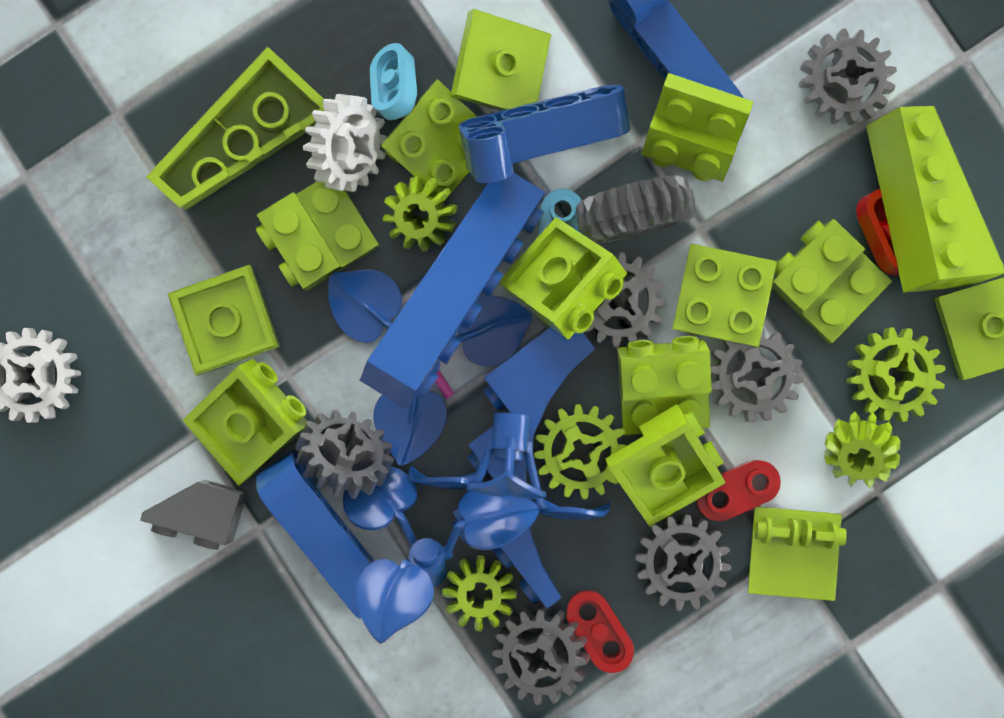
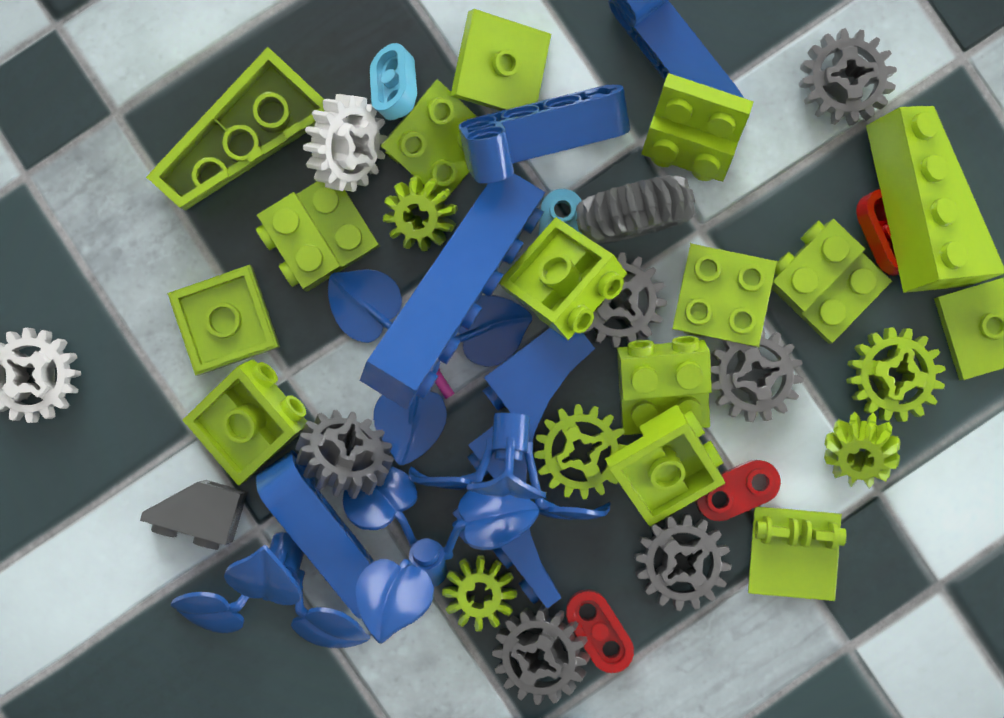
none -> blue plant [170,532,371,648]

